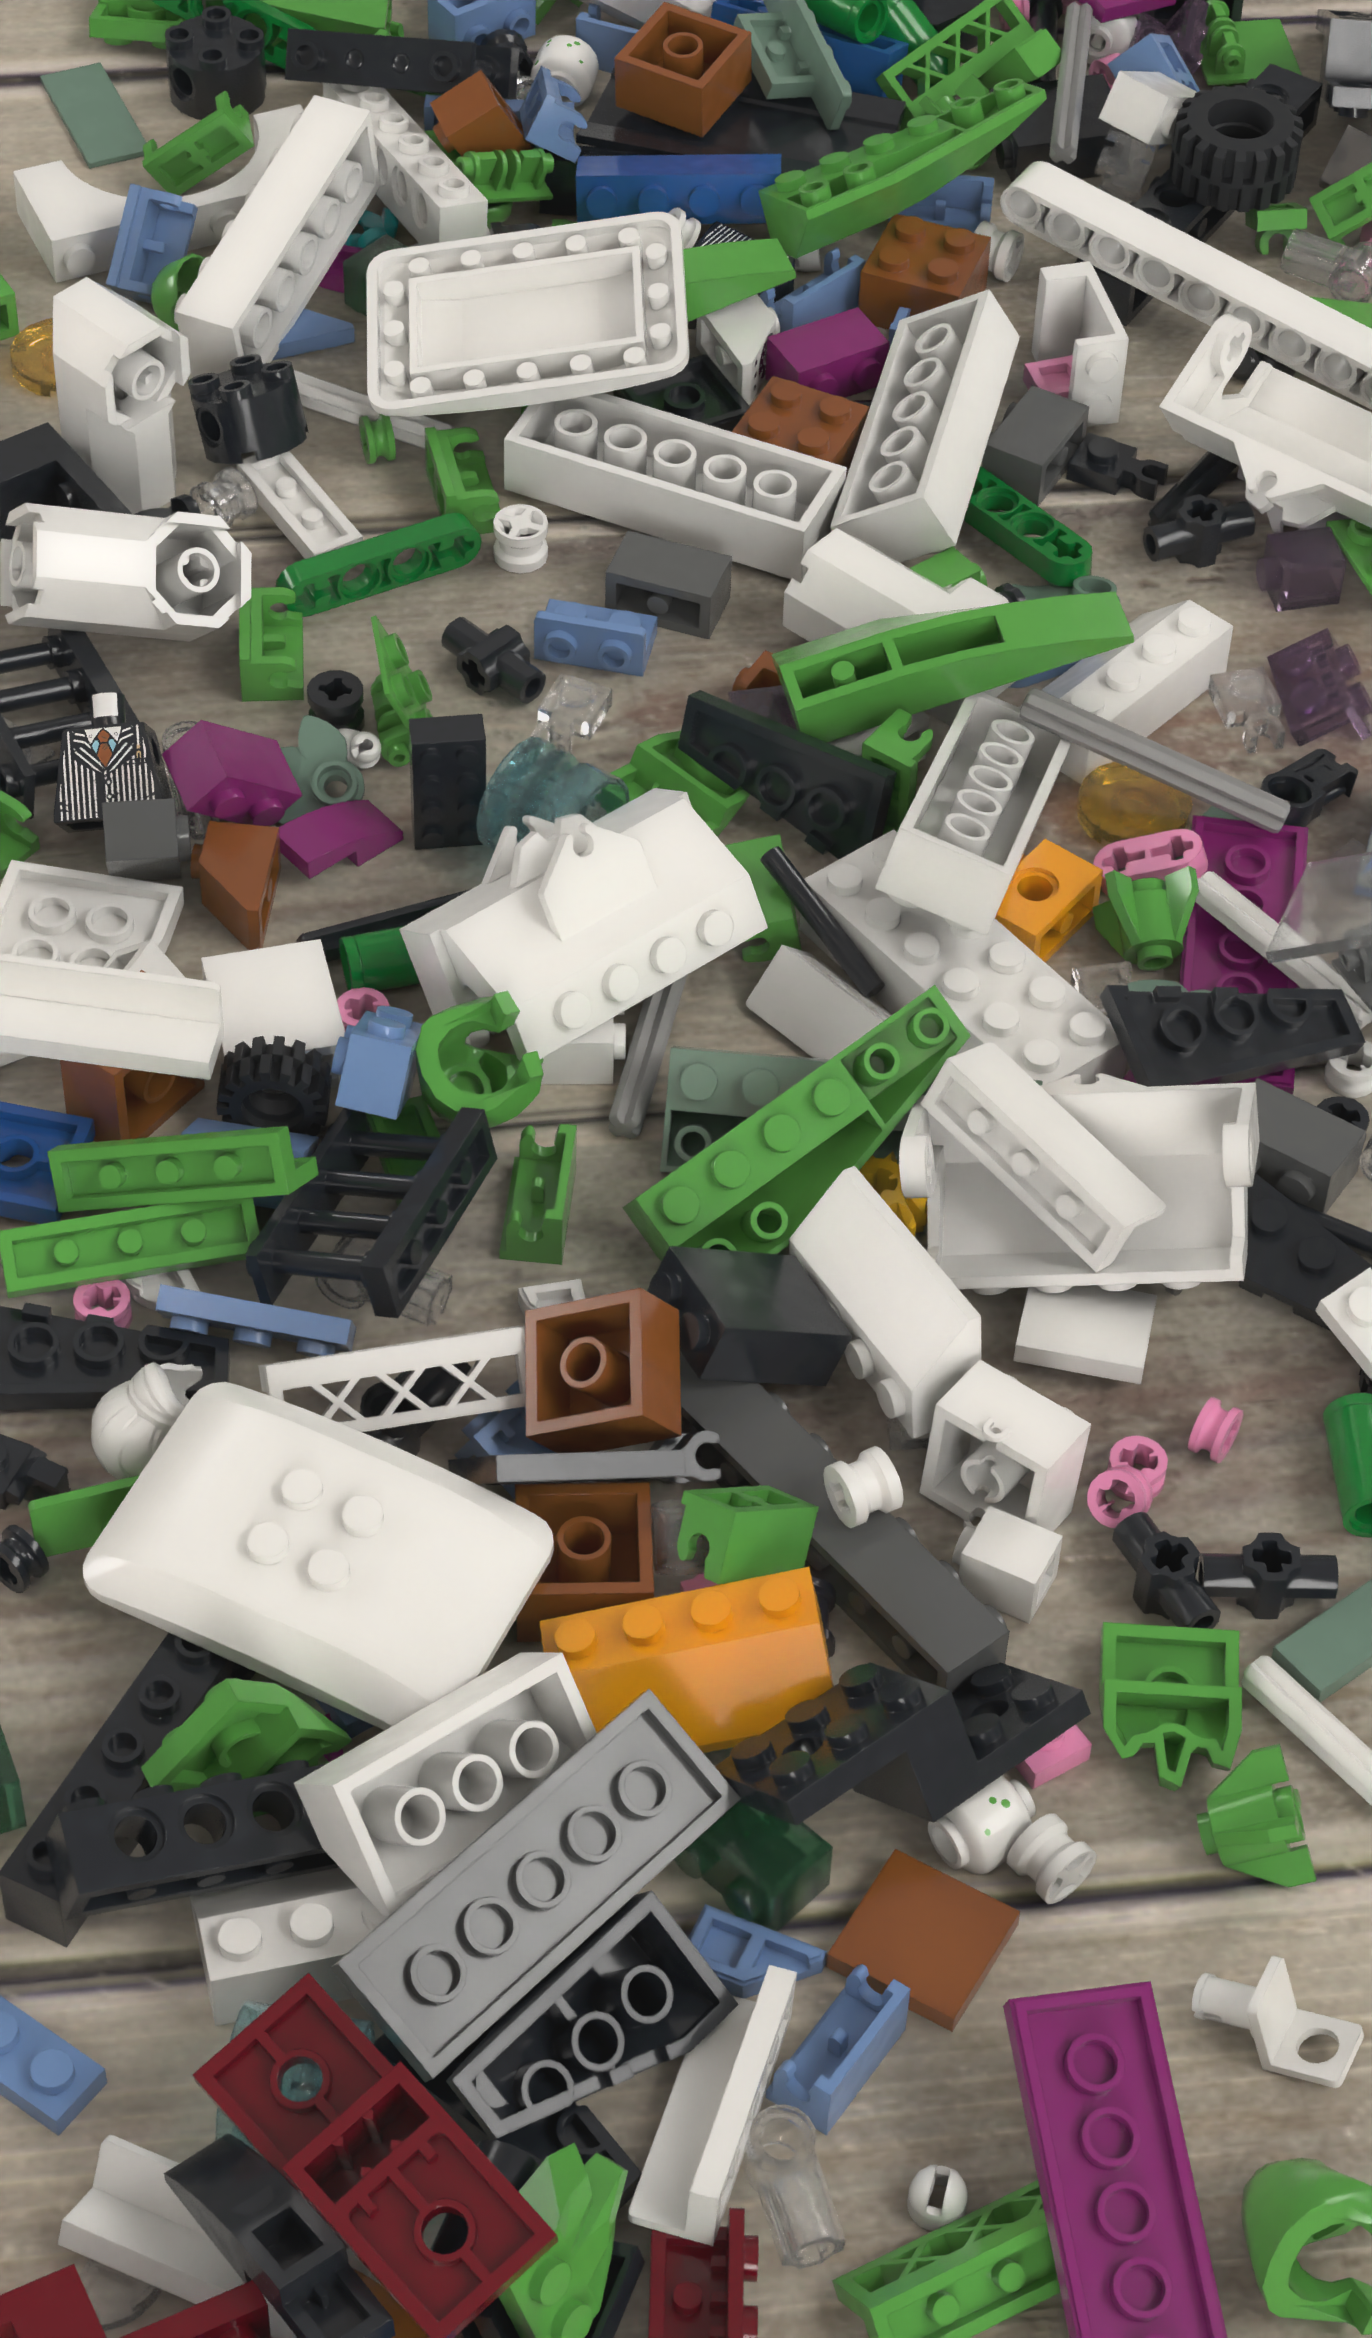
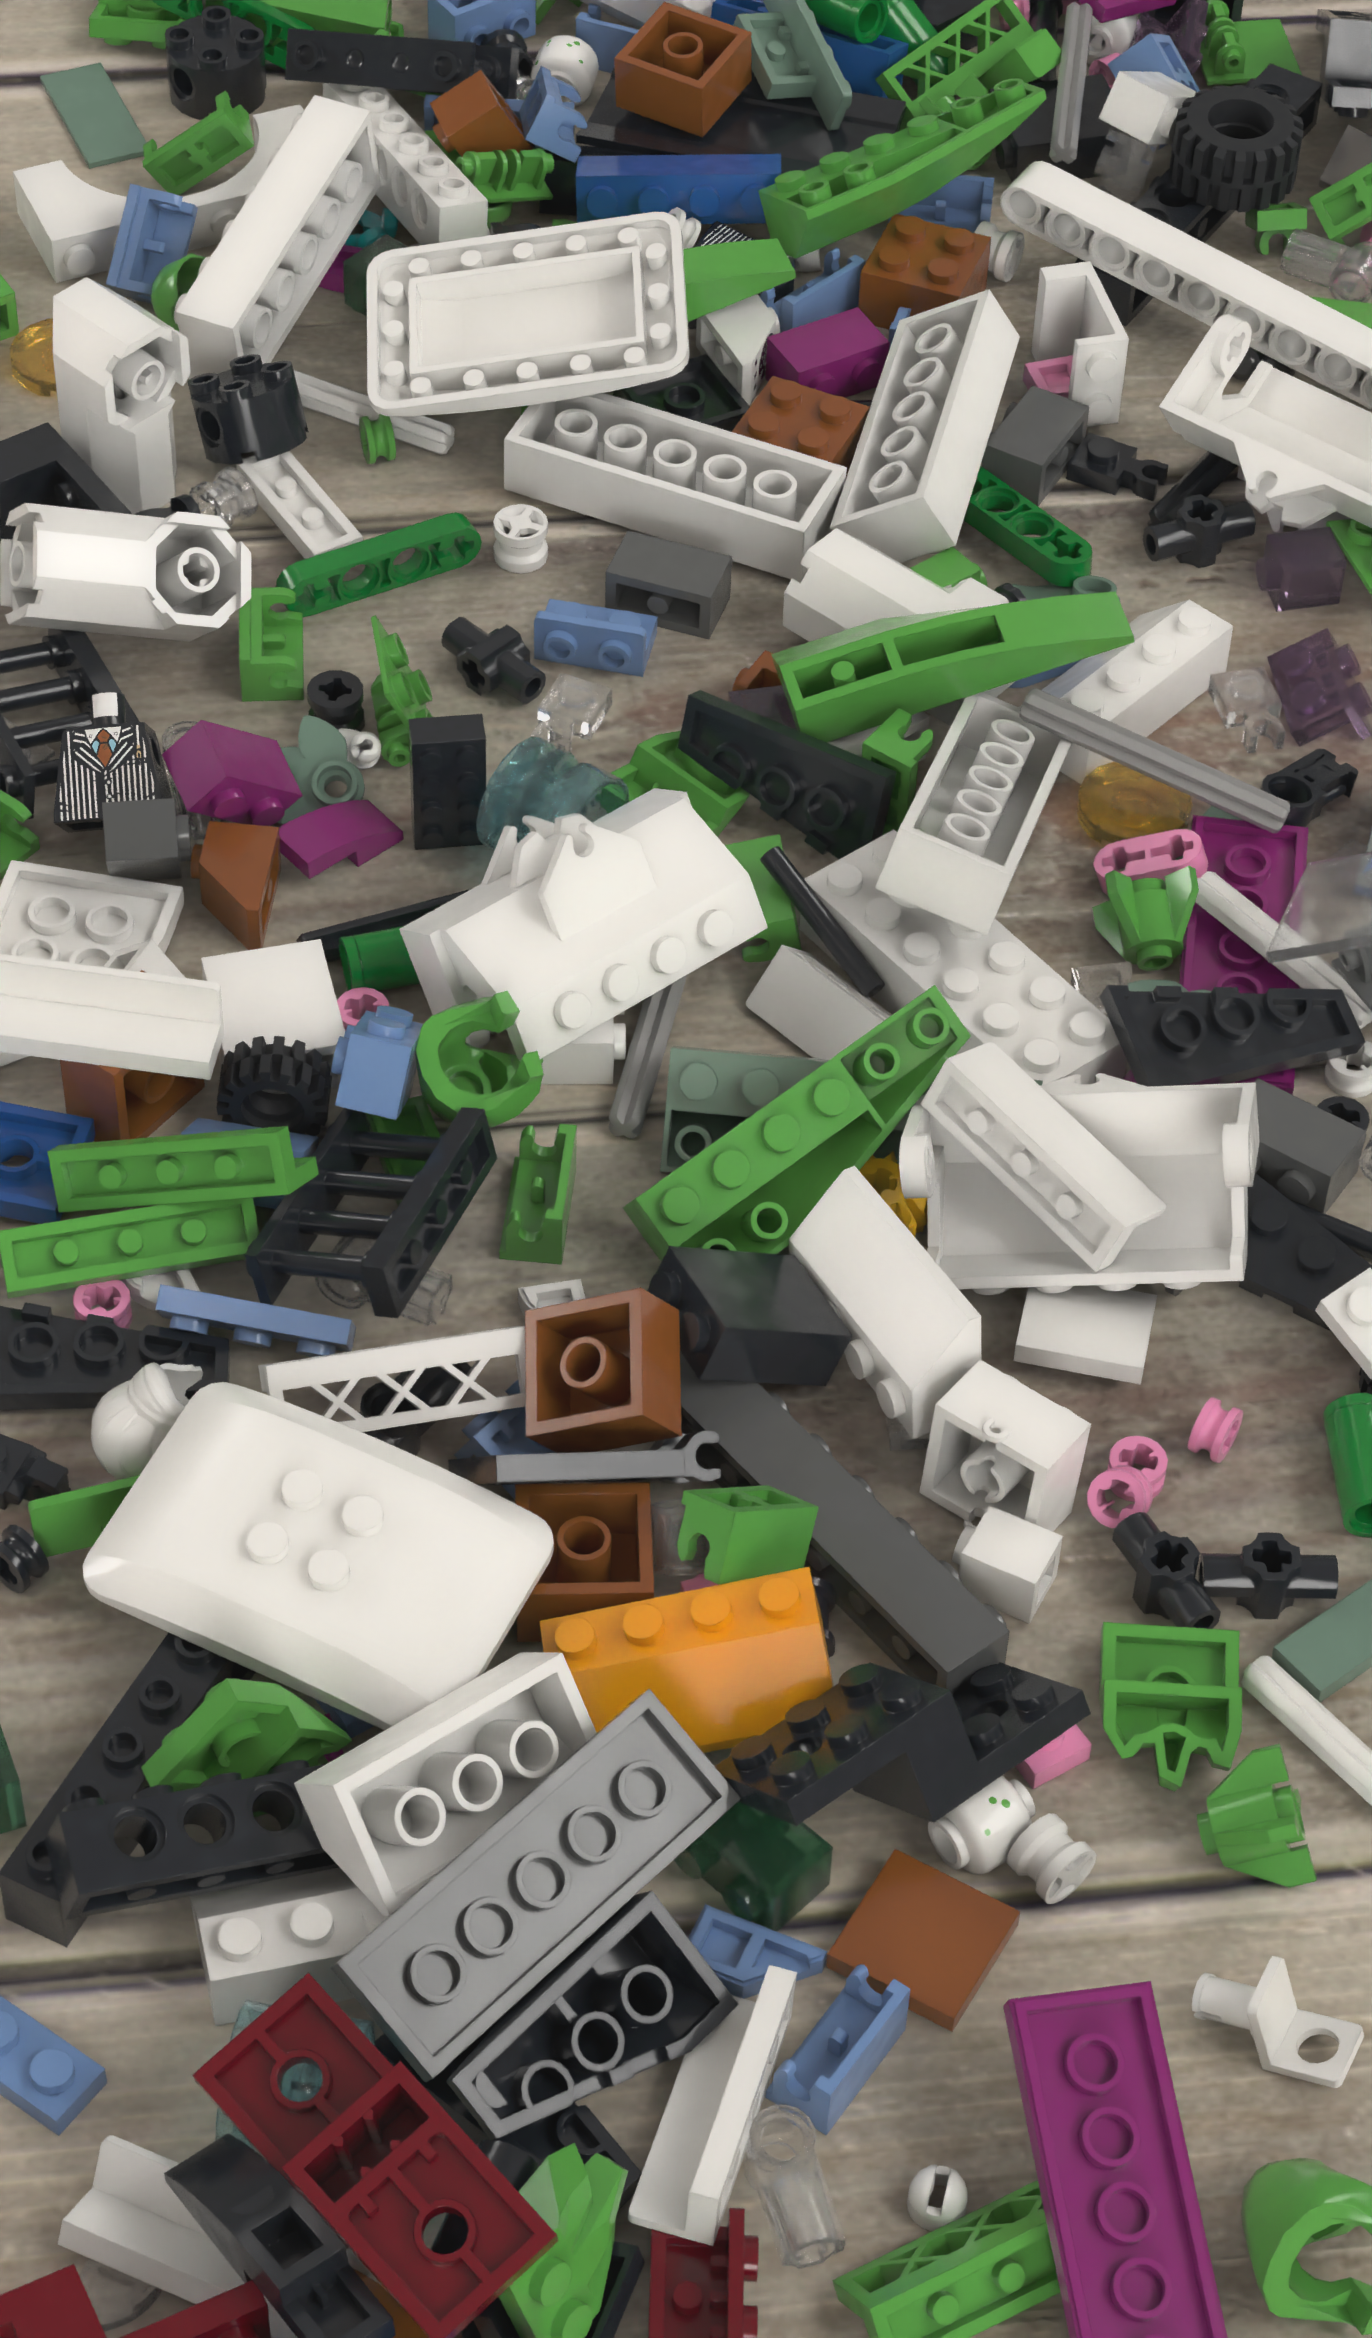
medium blue tile [273,309,355,360] -> none
bright green hinge [425,427,500,534] -> none
white wheel [823,1446,904,1528] -> none
light orange brick [995,839,1103,963] -> none

